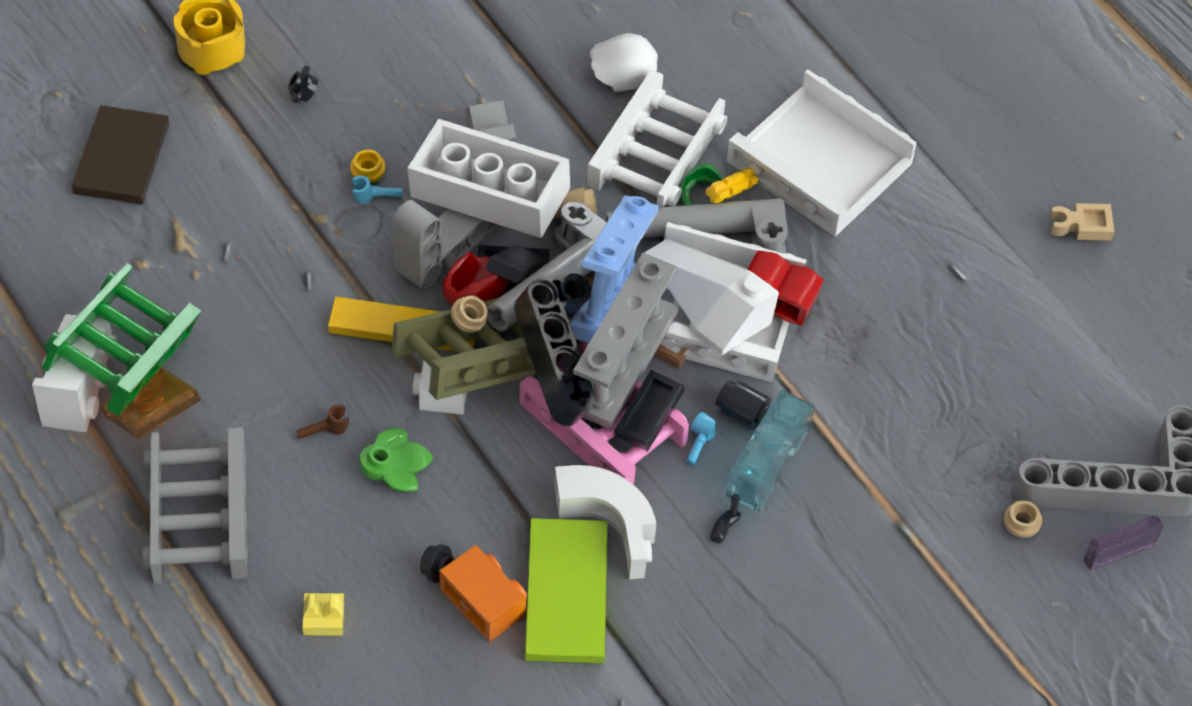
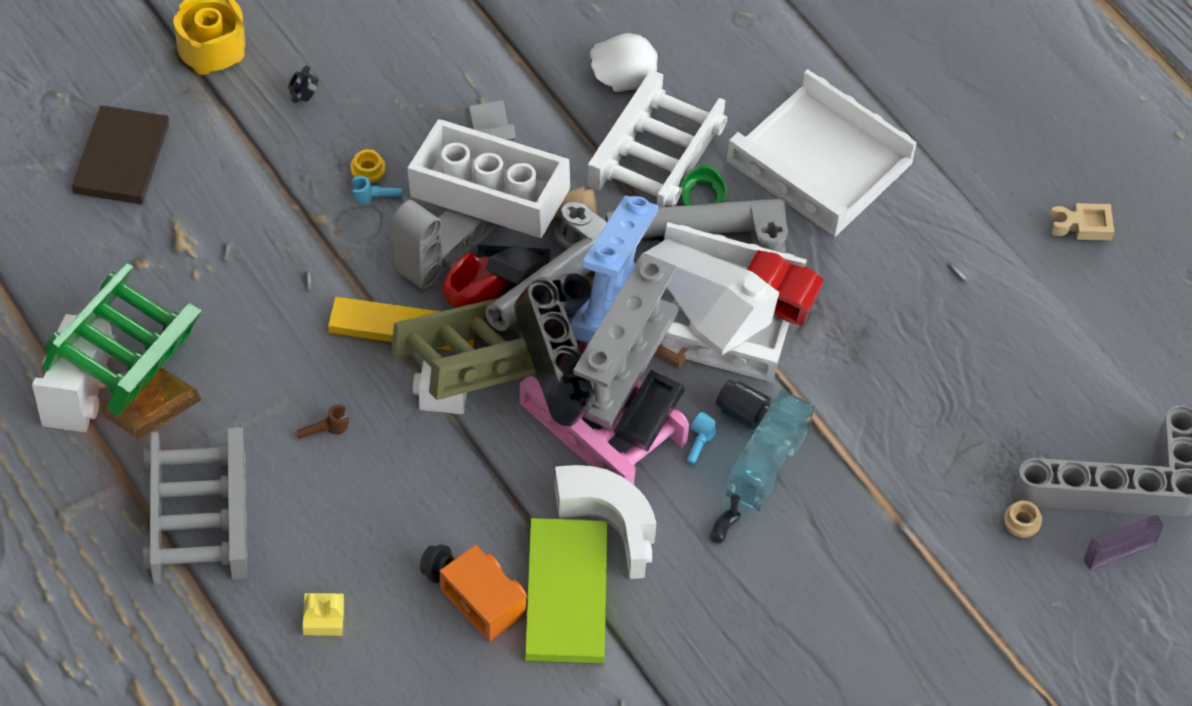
bright green plate [359,428,433,492] -> none
tan plate [451,296,488,333] -> none
yellow axle [705,168,759,204] -> none

